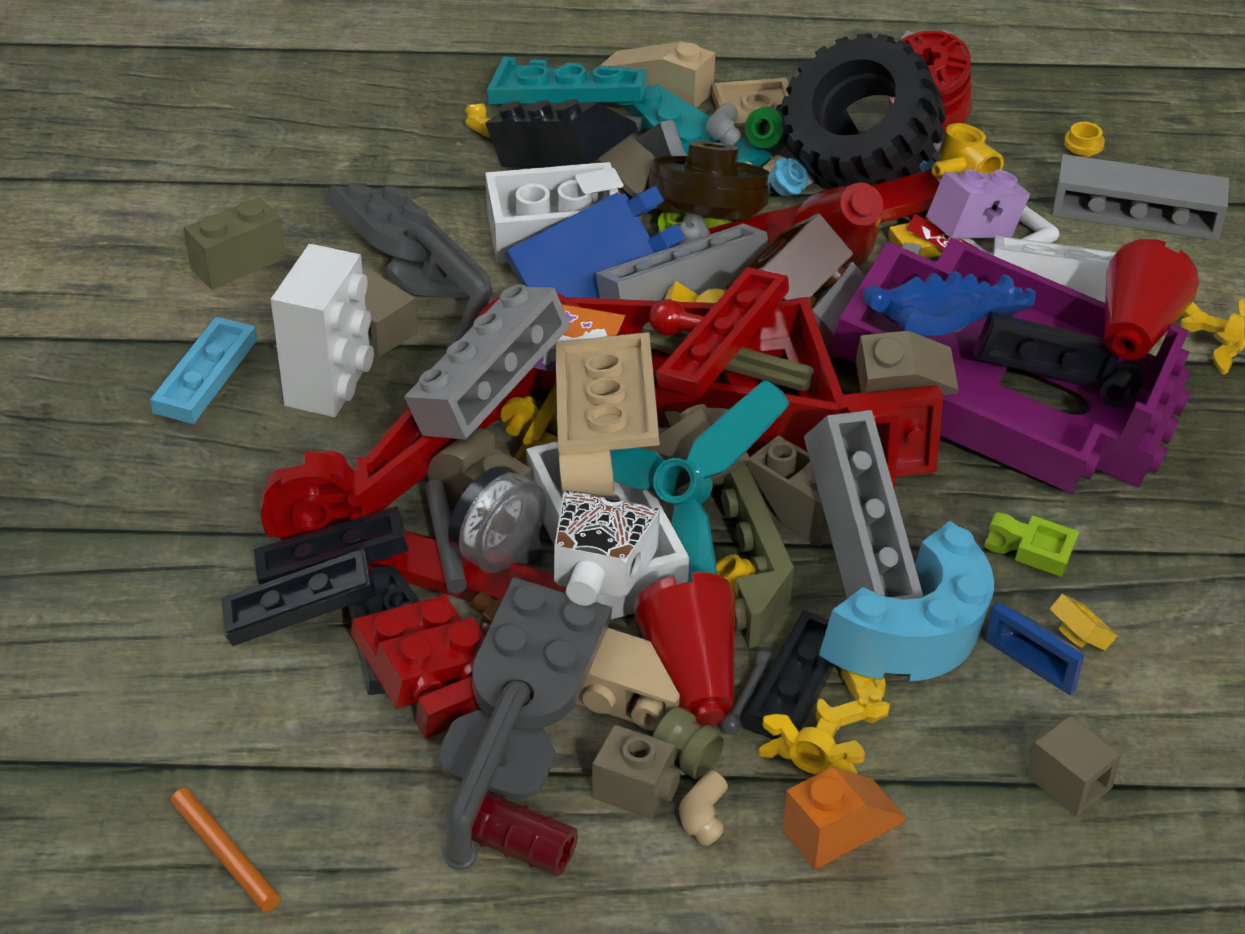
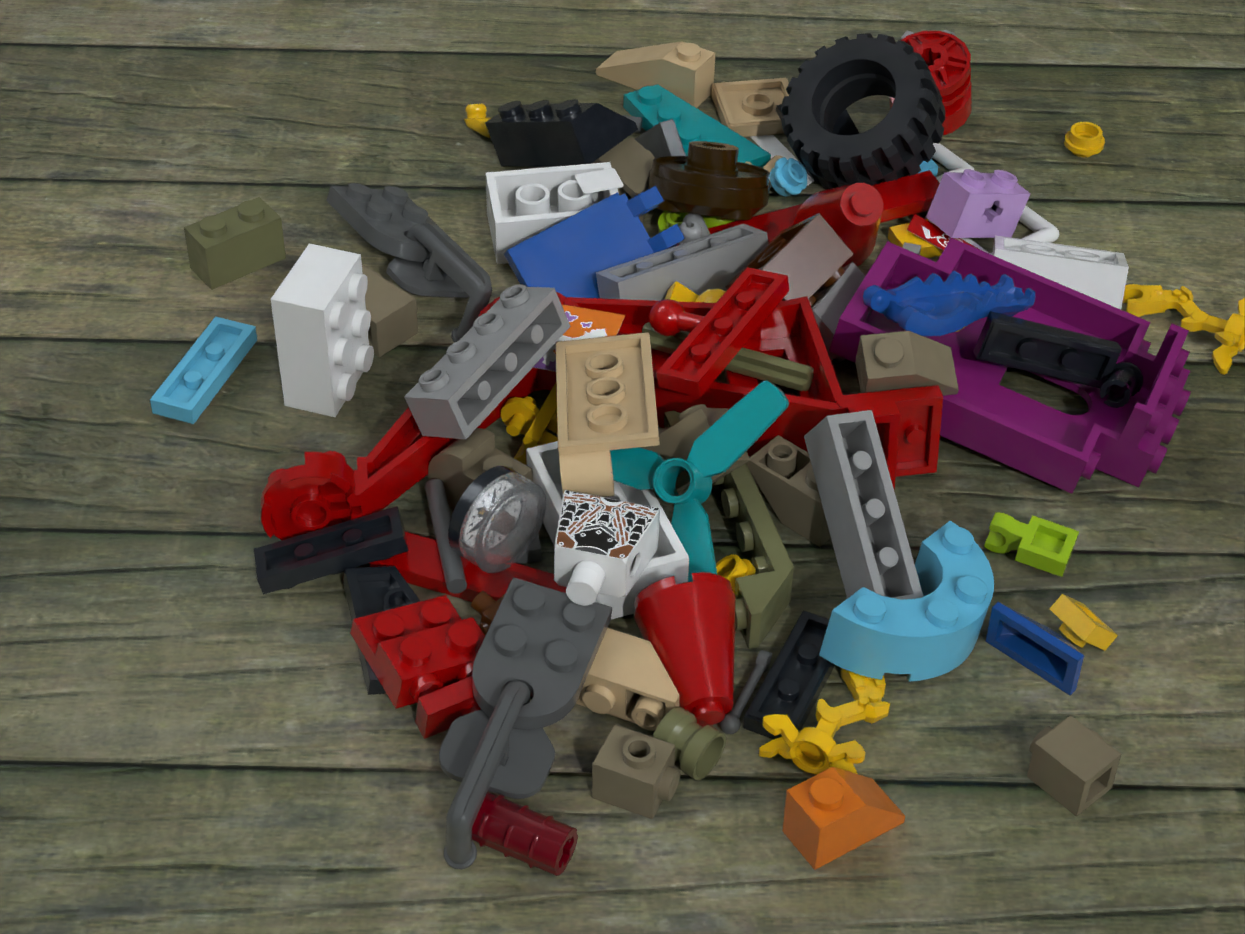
orange bar [170,787,281,913] -> none
black tile [222,548,376,646] -> none
teal wing [487,56,648,105] -> none
tan arm [679,770,728,846] -> none
light grey arm [706,103,741,145] -> none
green brick [745,107,788,151] -> none
yellow piece [932,123,1004,178] -> none
light grey brick [1052,154,1229,241] -> none
red cone [1104,239,1199,360] -> none

